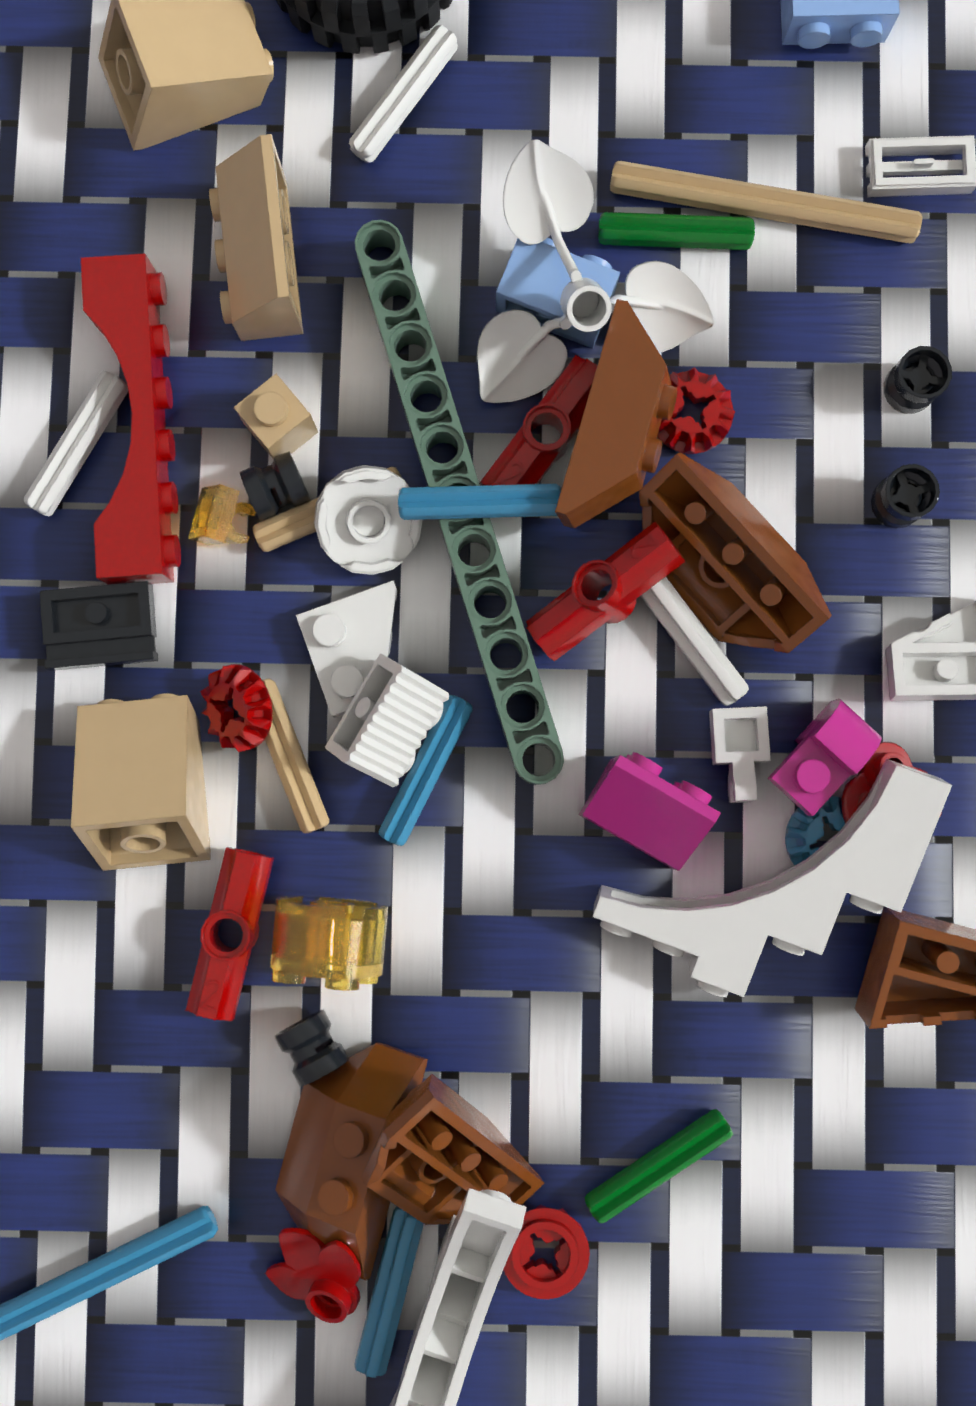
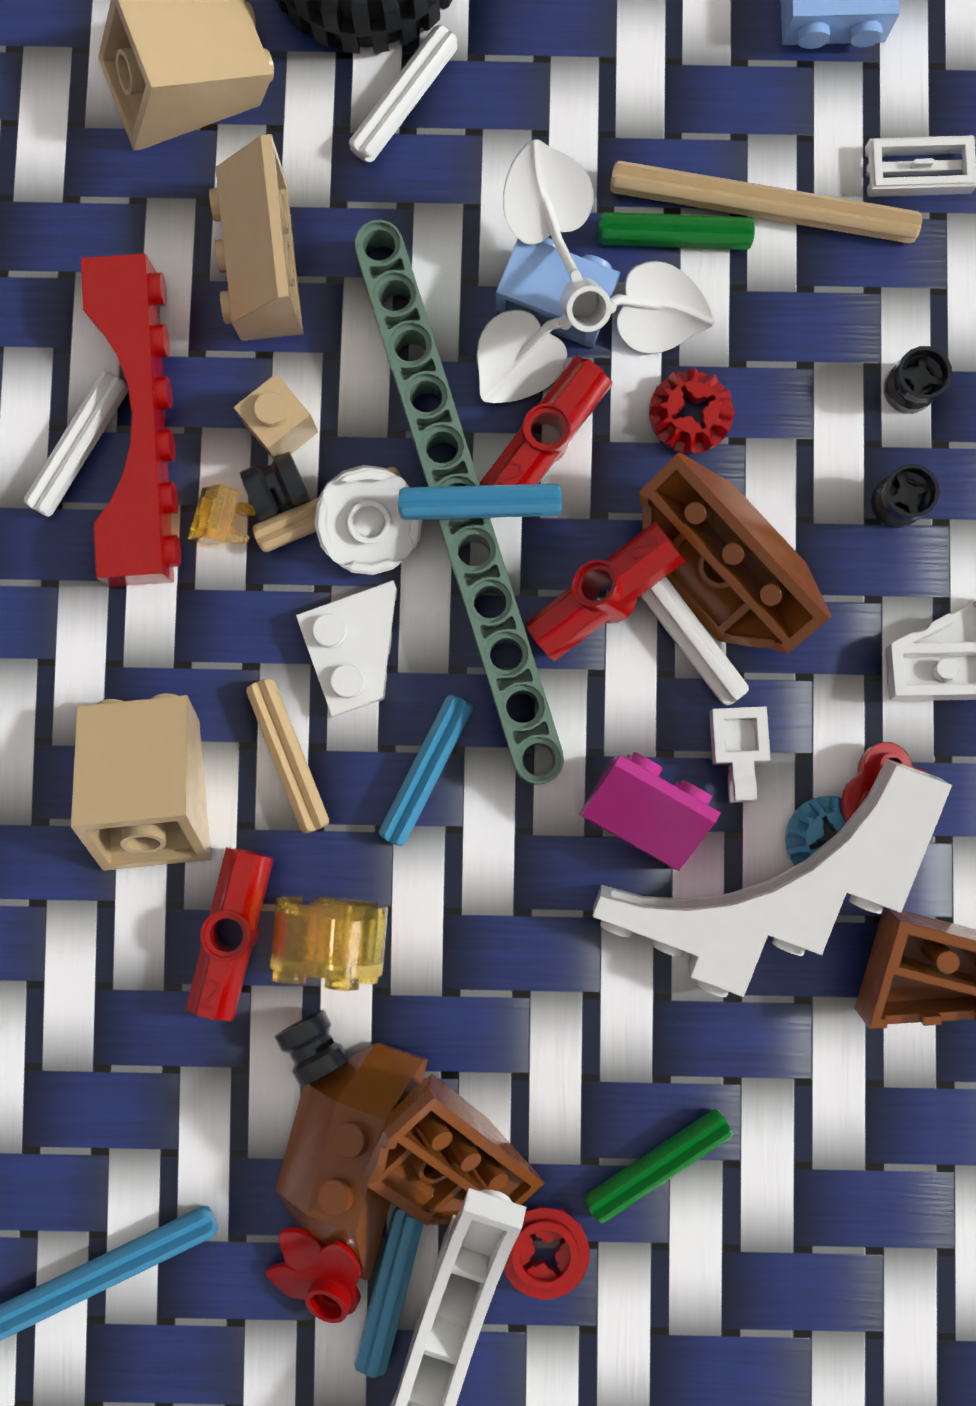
black plate [40,581,158,671] -> none
red gear [200,664,273,752] -> none
white brick [325,653,449,787] -> none
dark orange wedge [555,299,677,528] -> none
dark pink brick [767,699,882,816] -> none

